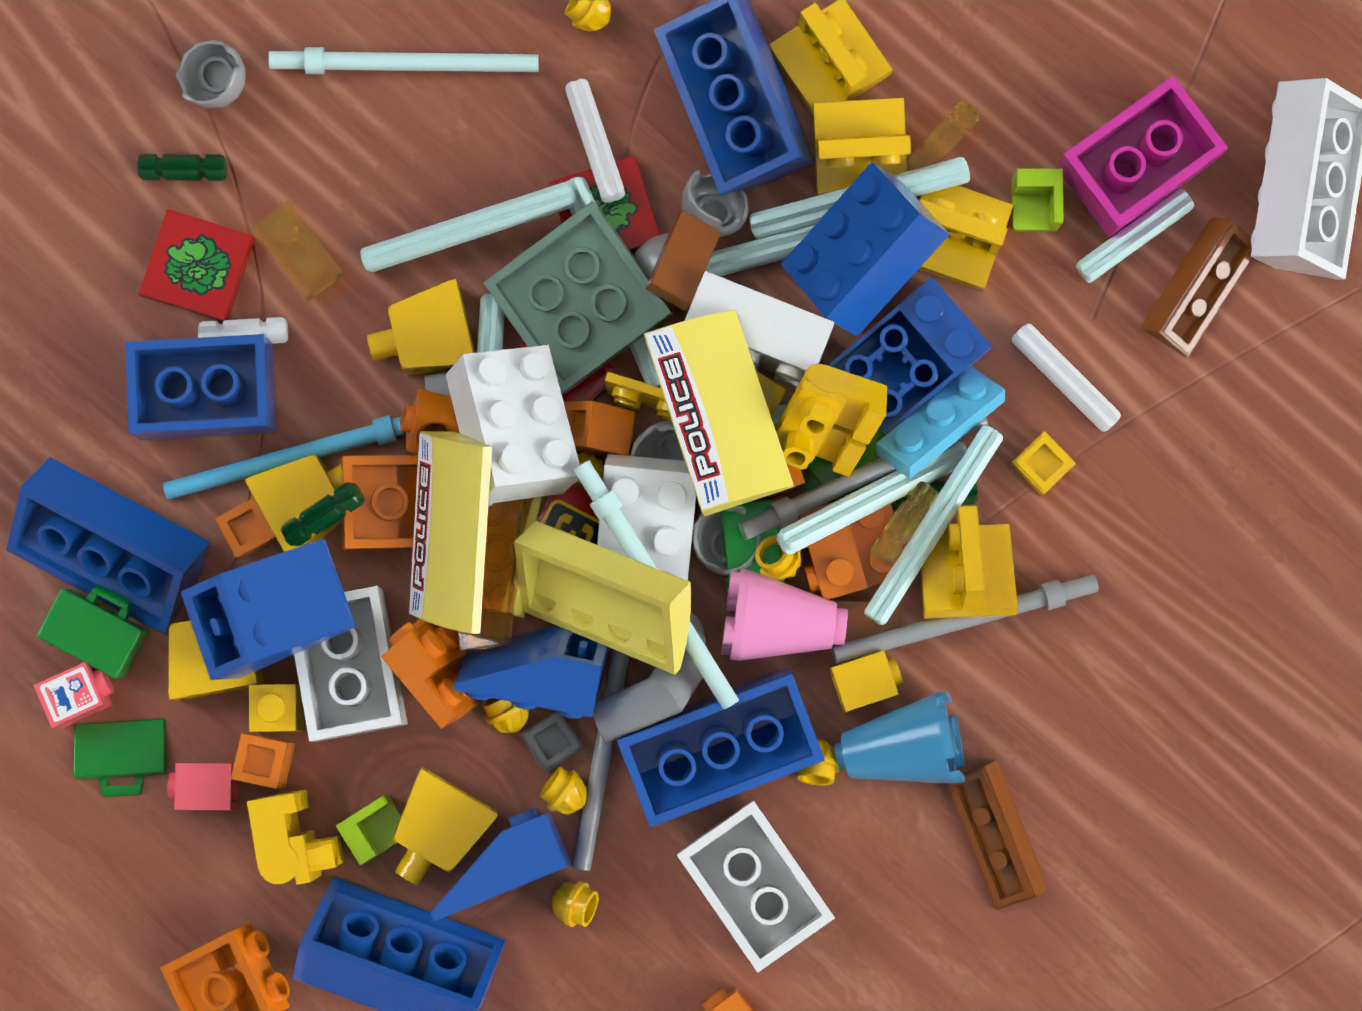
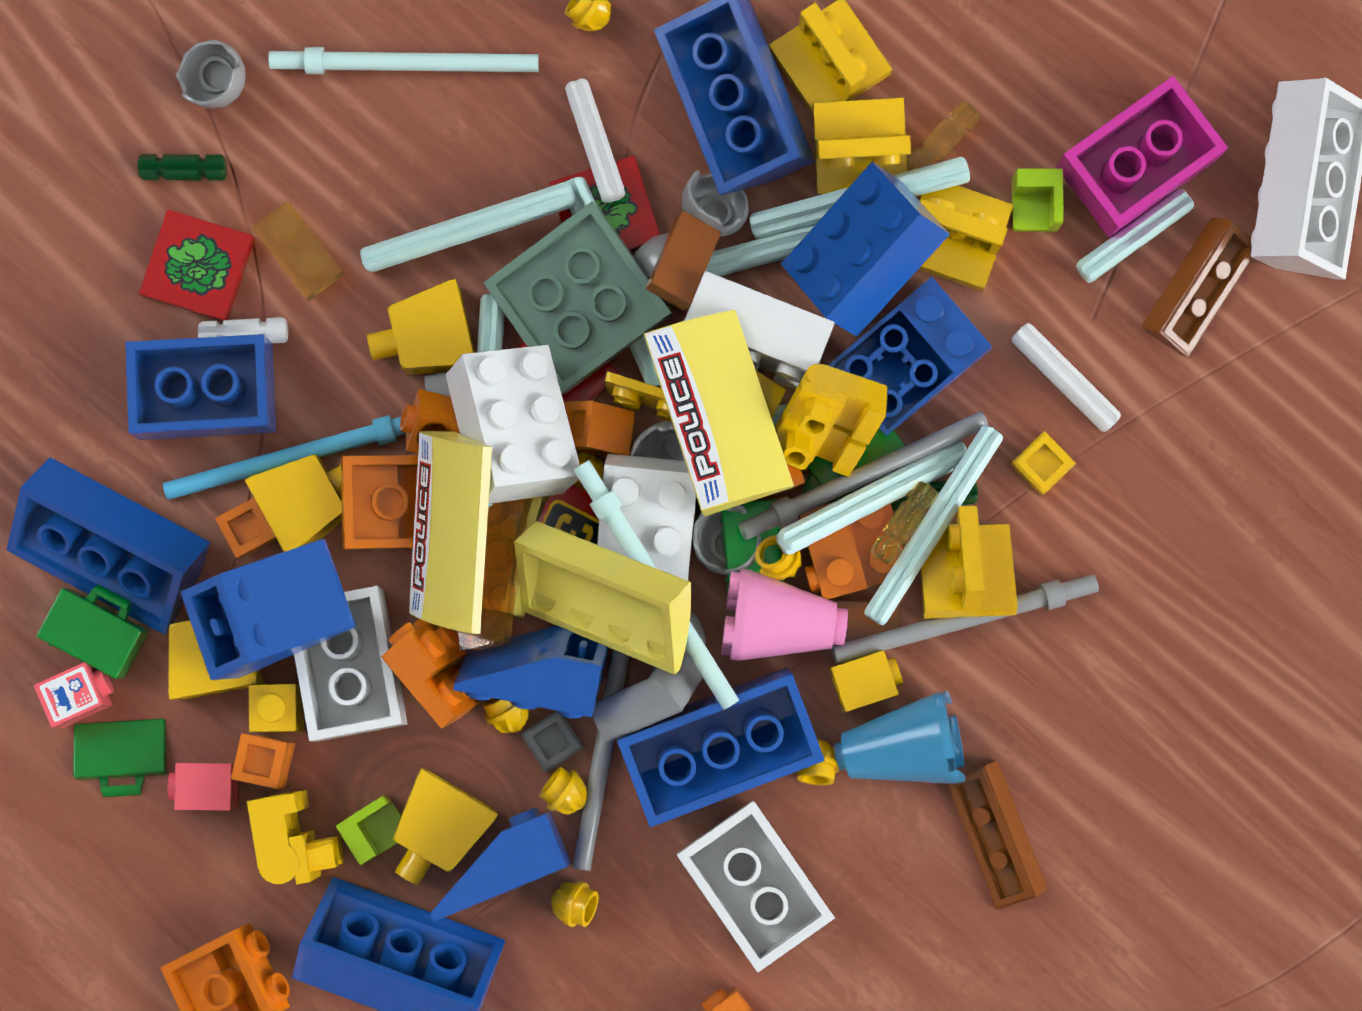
dark green axle [281,482,365,546] -> none
medium azure plate [876,366,1005,479] -> none

